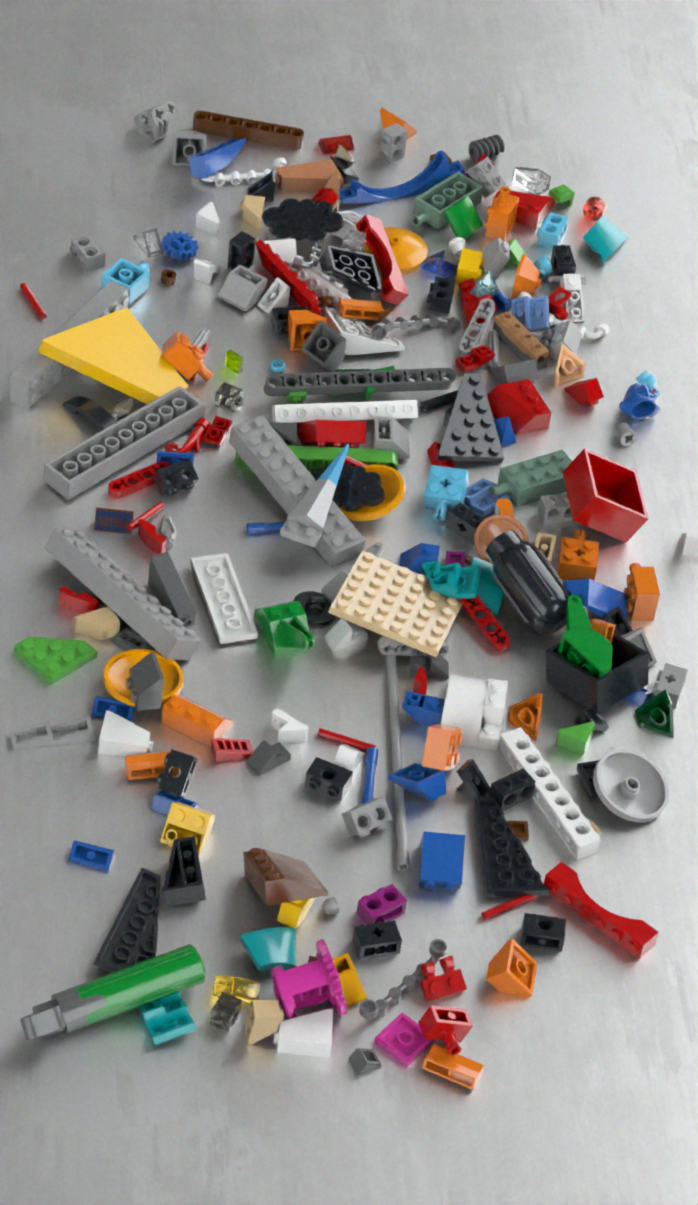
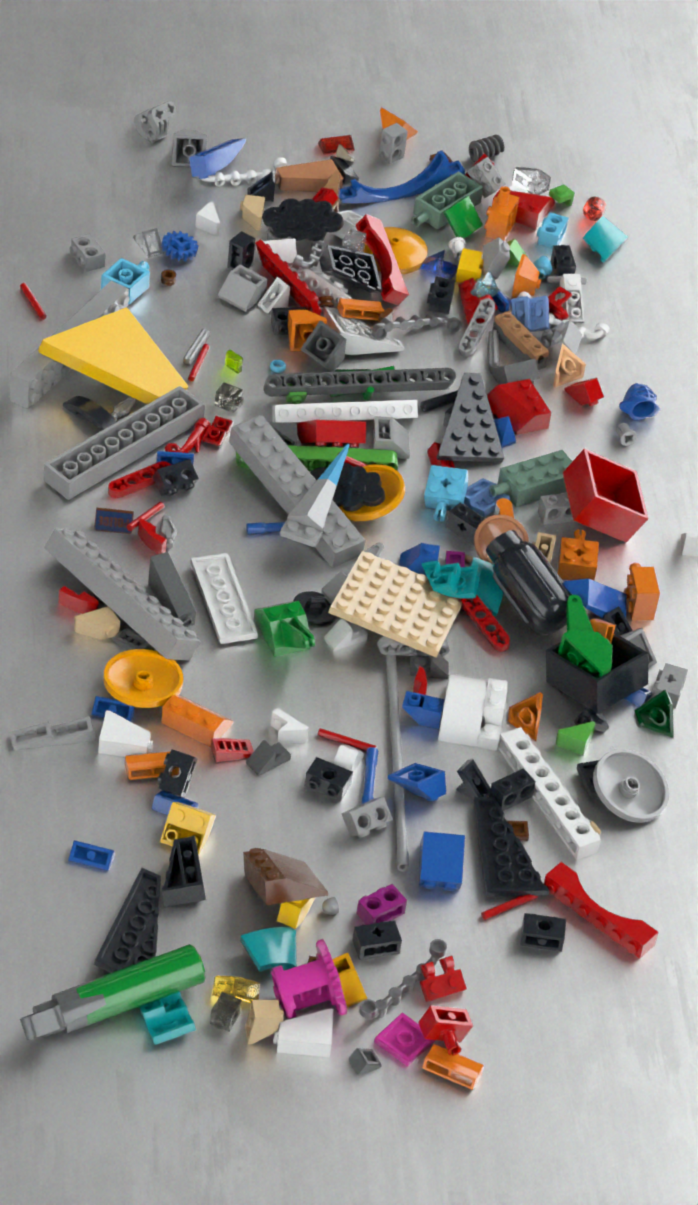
bright green plate [14,636,98,684] -> none
dark grey slope [126,652,164,711] -> none
orange brick [162,331,214,382] -> none
reddish brown beam [193,111,304,150] -> none
white slope [194,259,222,285] -> none
orange brick [422,724,463,771] -> none
red slope [455,345,495,373] -> none
orange slope [486,939,538,997] -> none
medium azure animal [636,371,660,398] -> none

